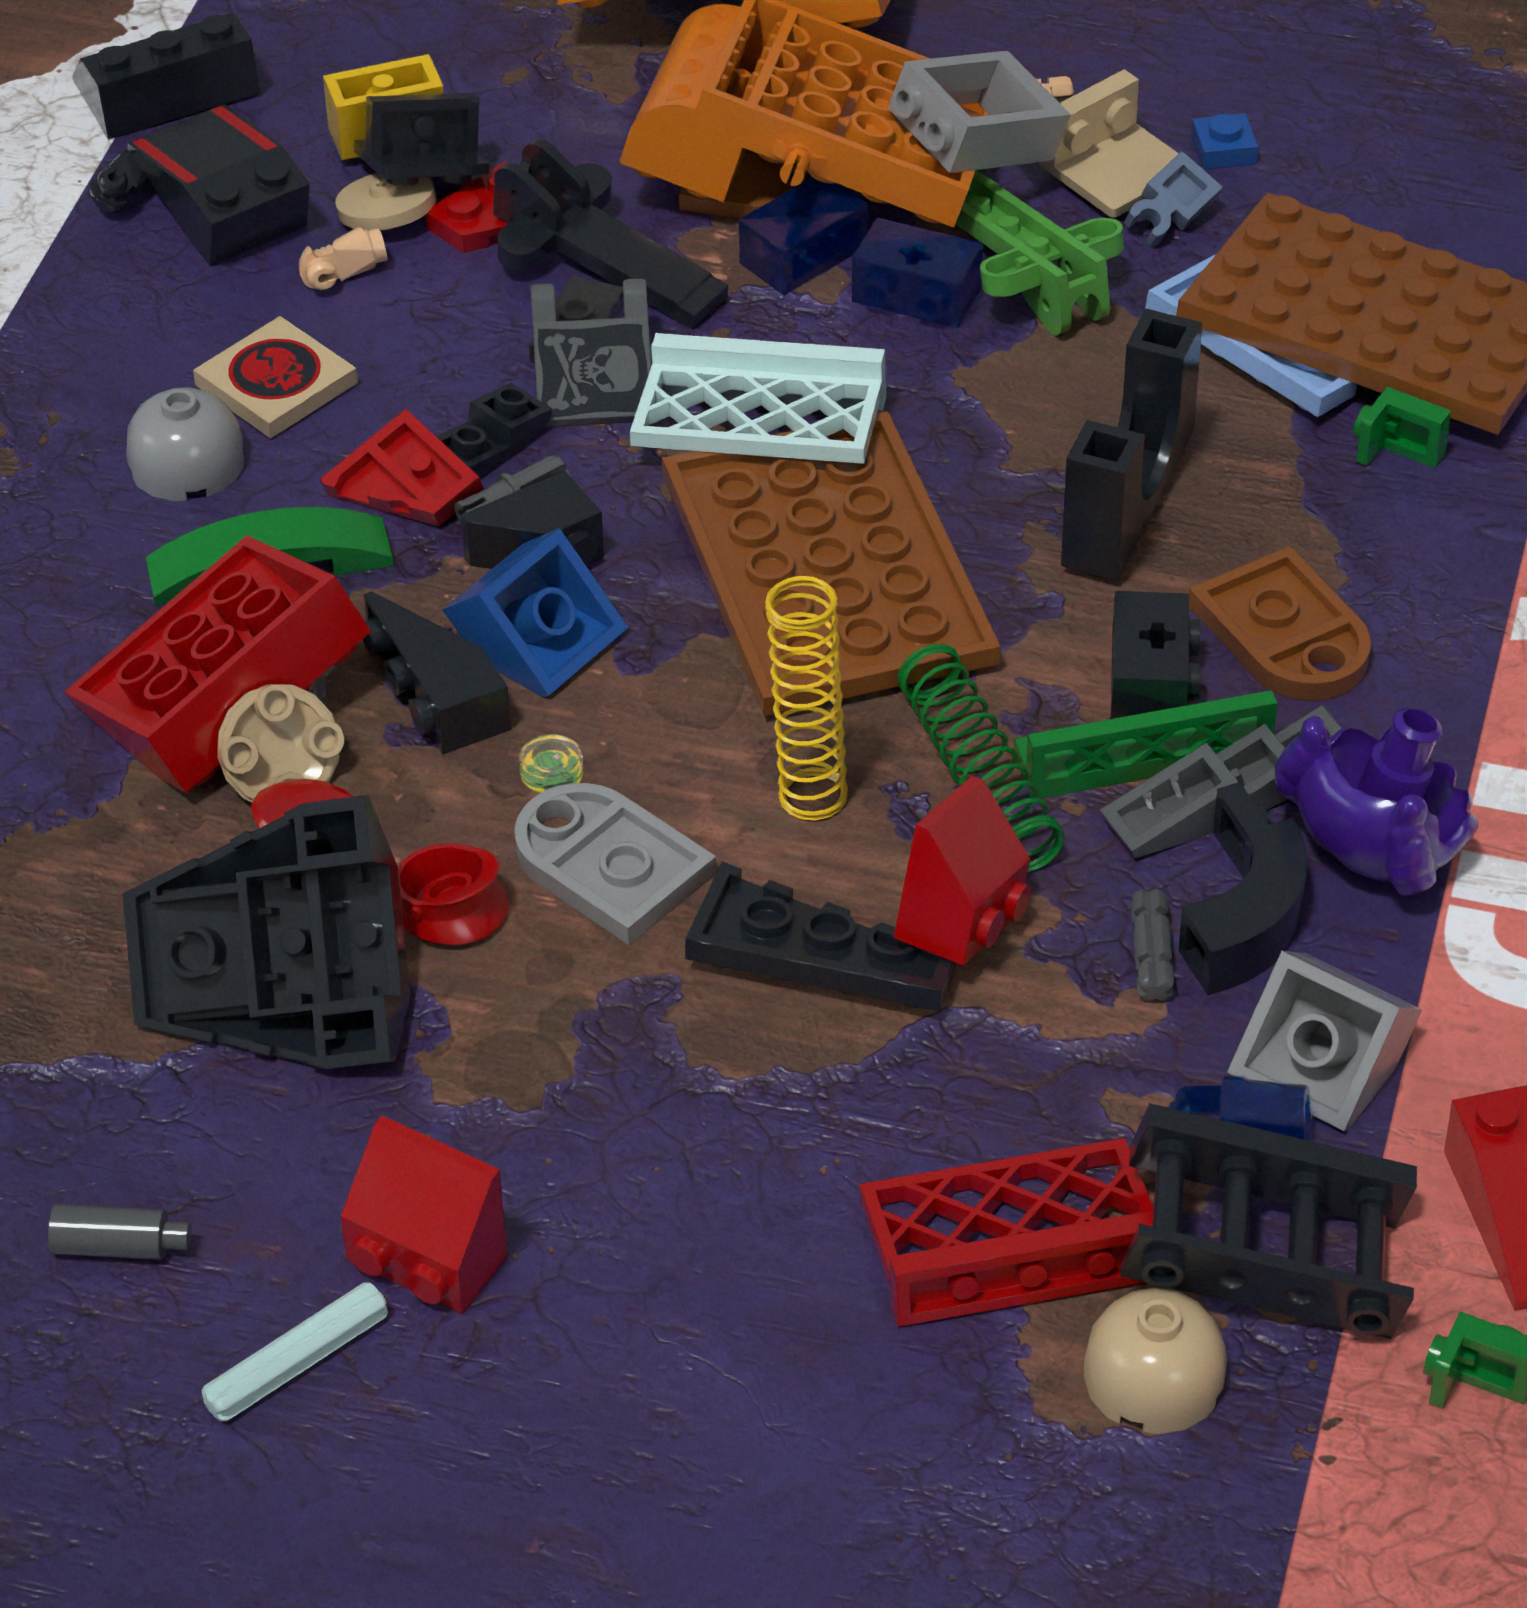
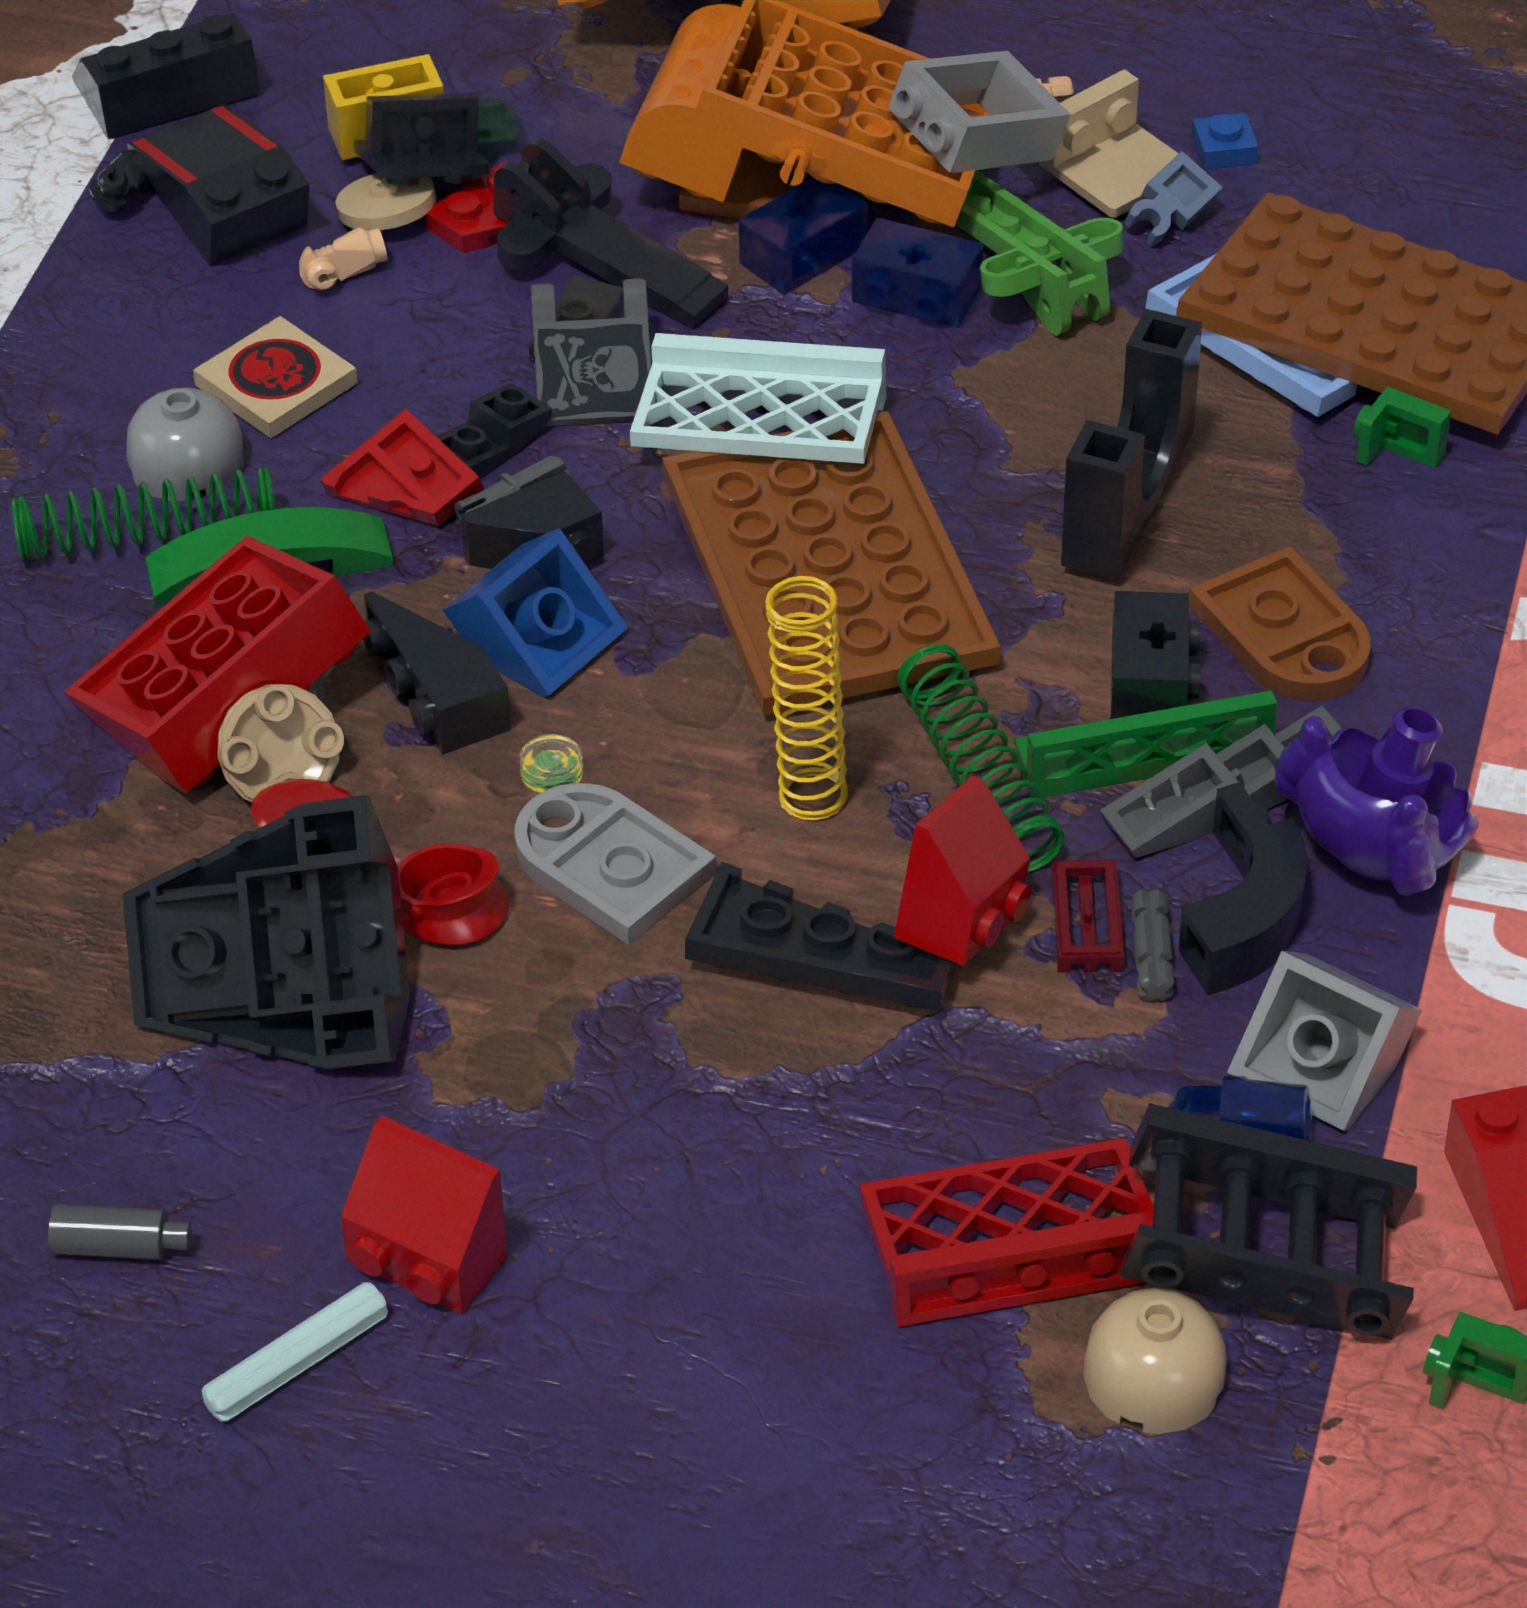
none -> green piece [12,465,275,561]
none -> plate [478,98,518,142]
none -> dark red tile [1051,860,1124,972]

